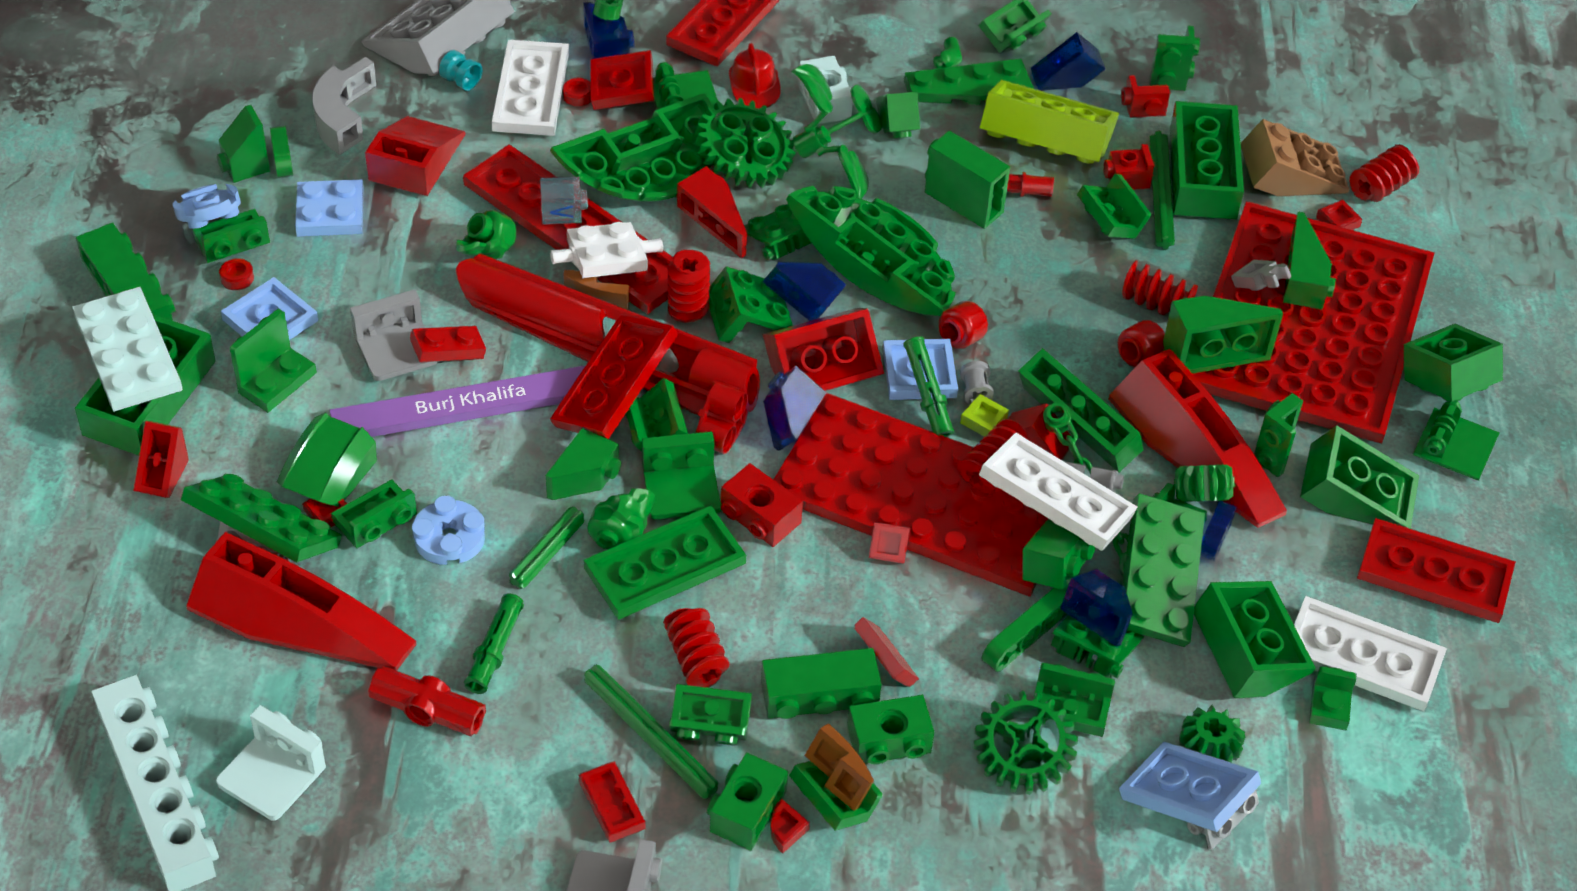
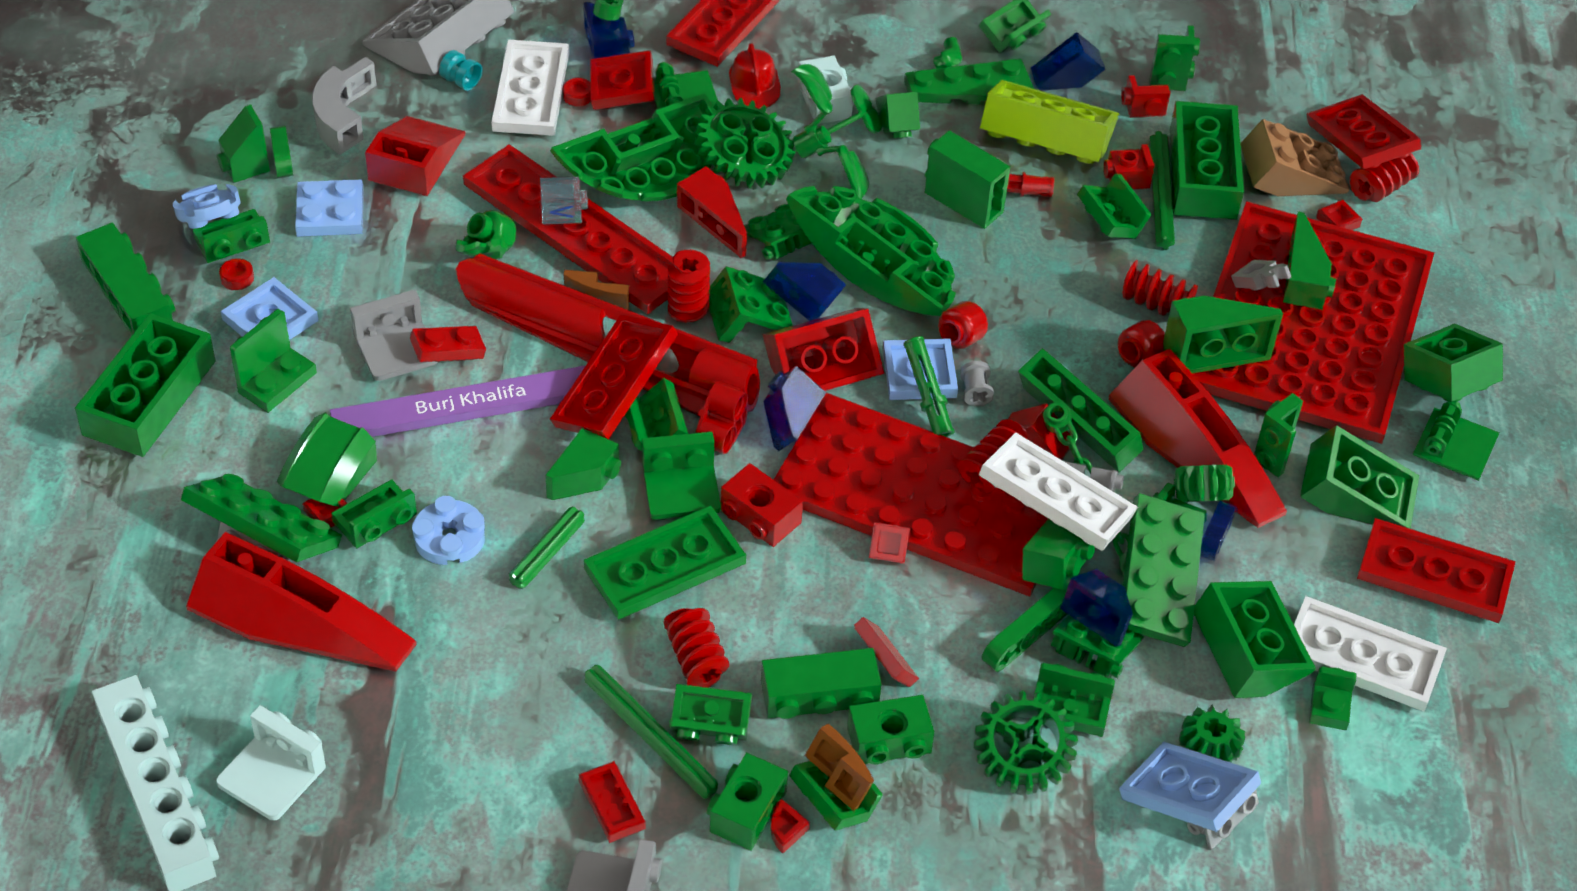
light aqua plate [72,287,183,412] -> none
red slope [133,421,189,498] -> none
red piece [368,666,486,736] -> none
green pin [464,593,524,694] -> none
white plate [550,222,663,278] -> none
green head [587,488,655,549] -> none
lime plate [960,394,1009,437] -> none
none -> red plate [1307,94,1421,170]

